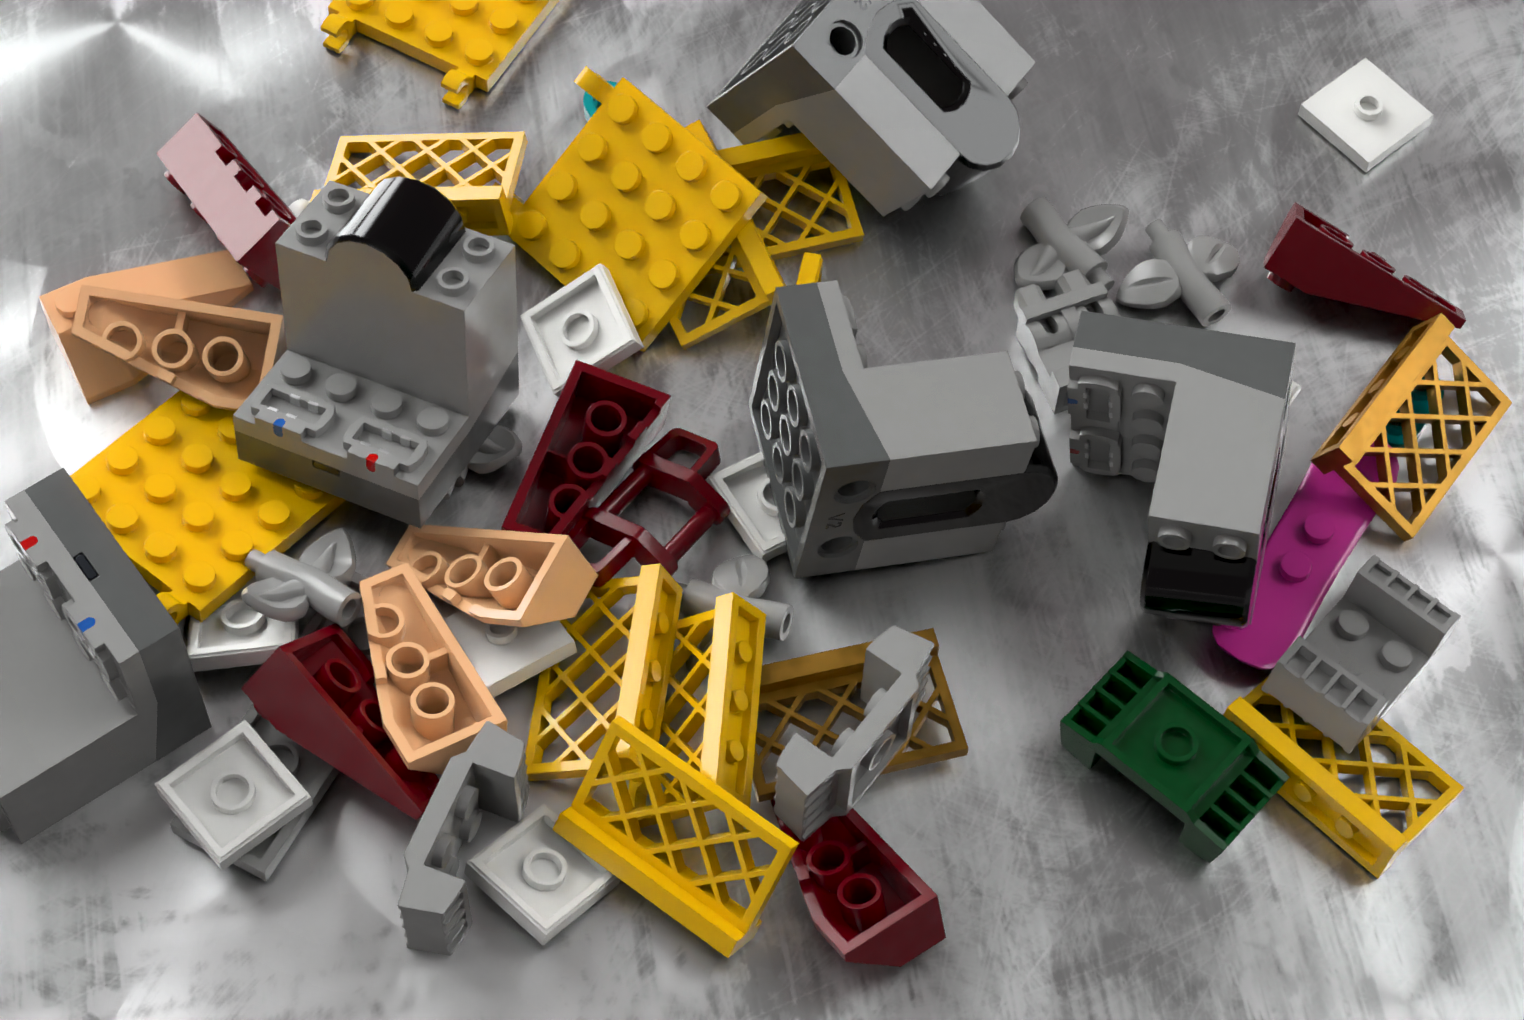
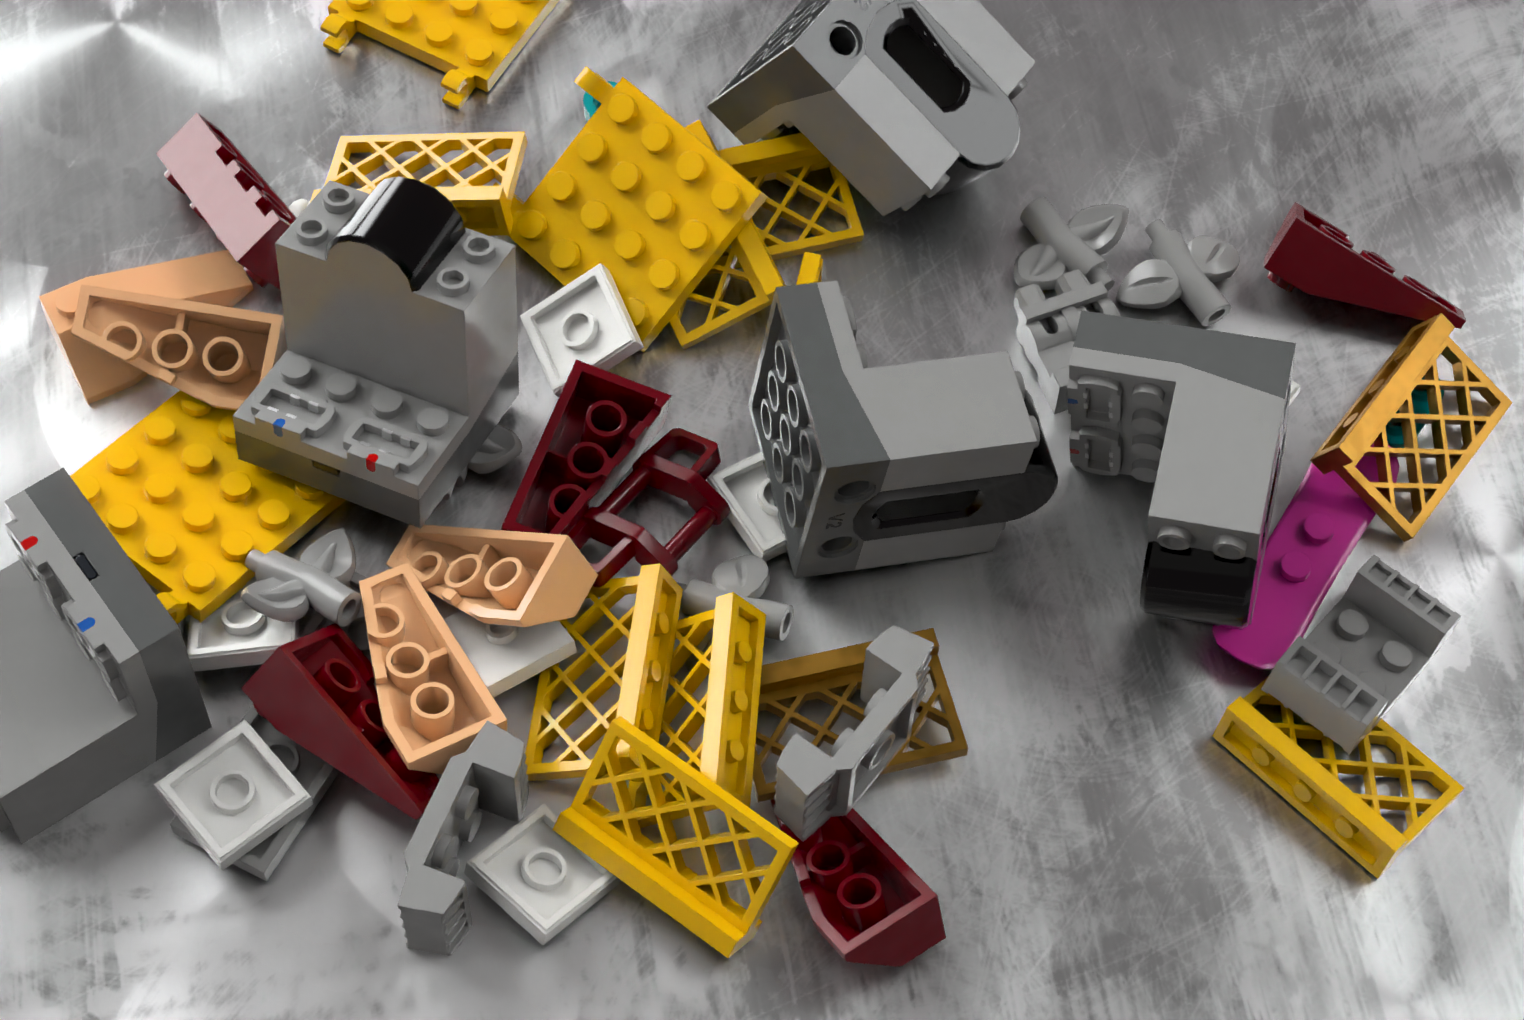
dark green plate [1060,650,1290,863] -> none
white plate [1298,57,1434,173] -> none

